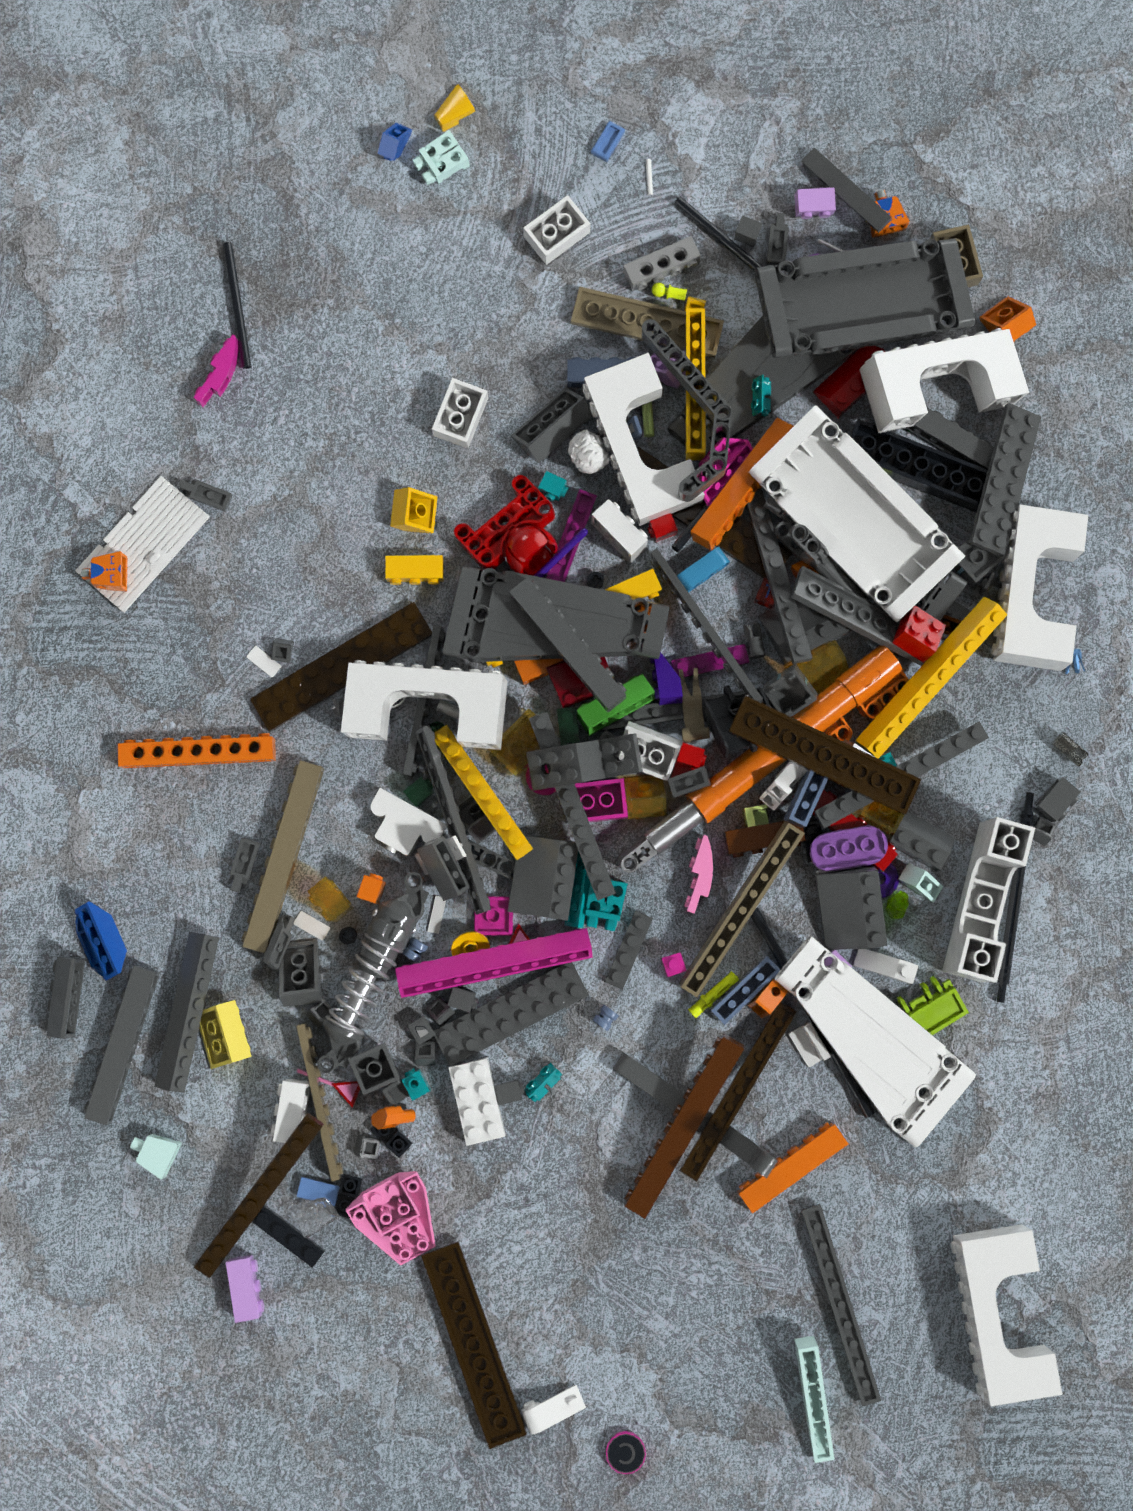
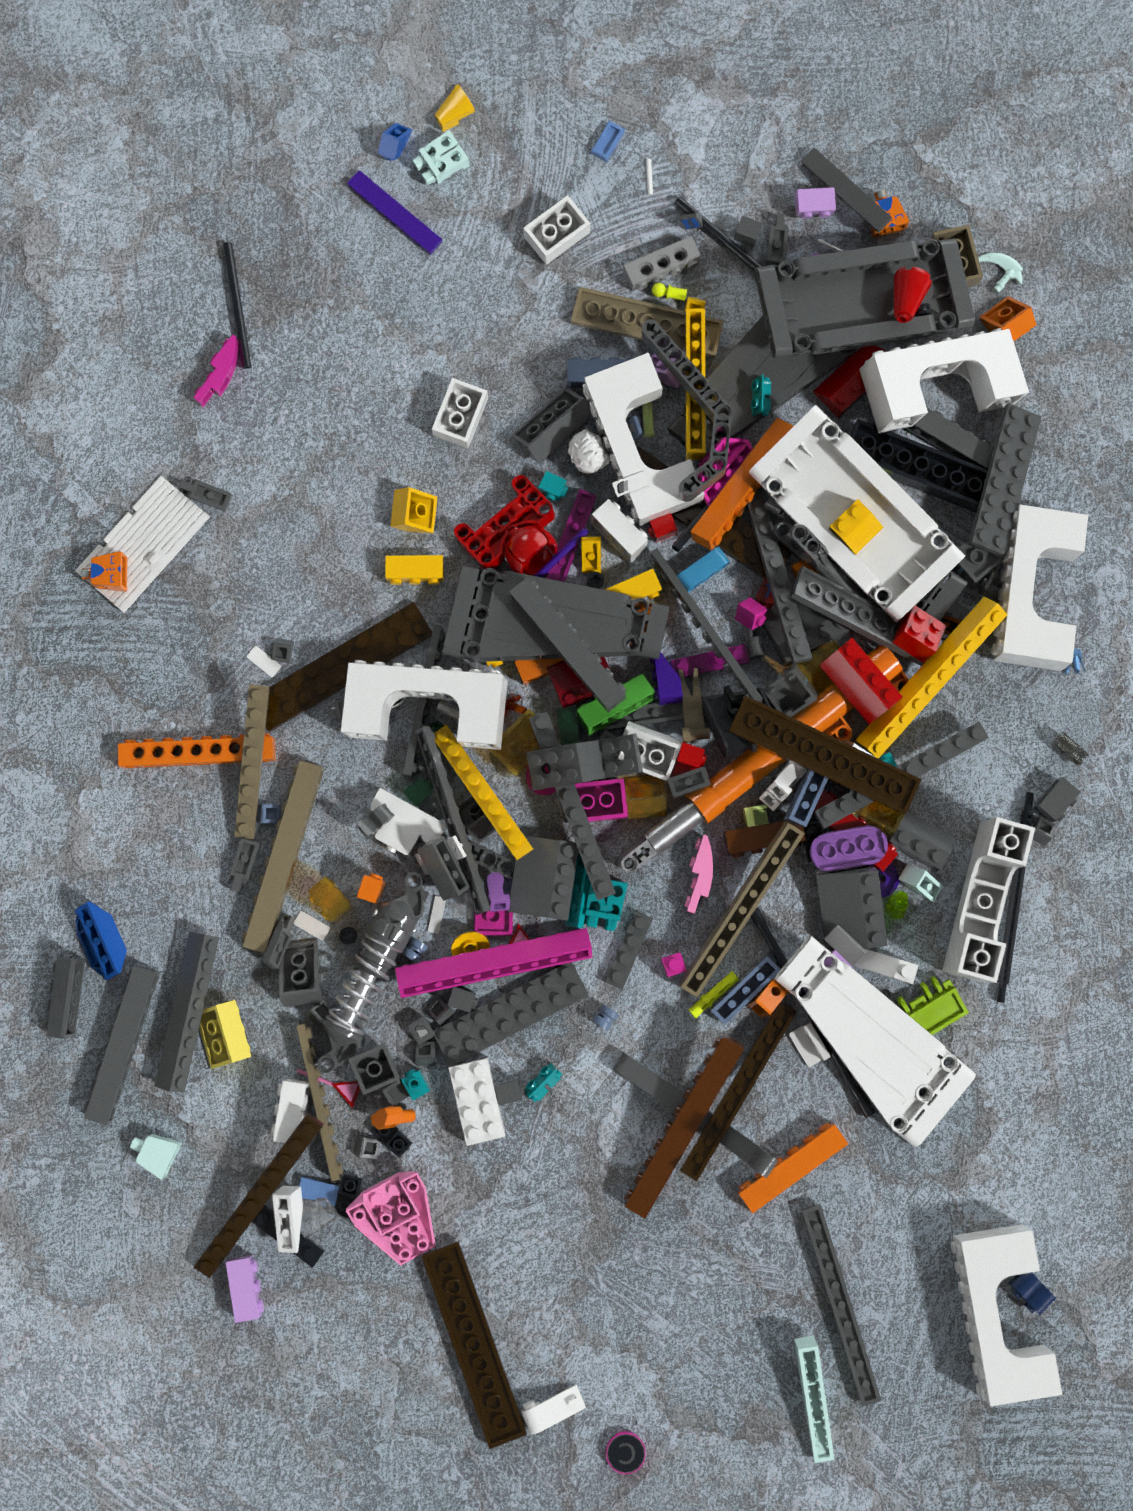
none -> dark tan plate [234,684,270,839]
none -> sand blue slope [256,804,280,824]
none -> white slope [272,1186,303,1253]
none -> dark purple tile [347,170,443,255]
none -> dark grey leg [356,803,395,840]
none -> medium lavender leg [486,872,510,912]
none -> clear red piece [504,695,528,716]
none -> yellow slope [581,537,601,573]
none -> white sticker [612,471,649,497]
none -> slope [678,212,703,230]
none -> dark pink brick [734,597,767,630]
none -> red slope [819,638,903,724]
none -> light grey tile [824,925,867,966]
none -> yellow slope [829,499,884,555]
none -> red cone [894,267,932,323]
none -> black bush [914,303,931,317]
none -> light aqua piece [978,253,1023,294]
none -> dark blue brick [1008,1272,1057,1315]

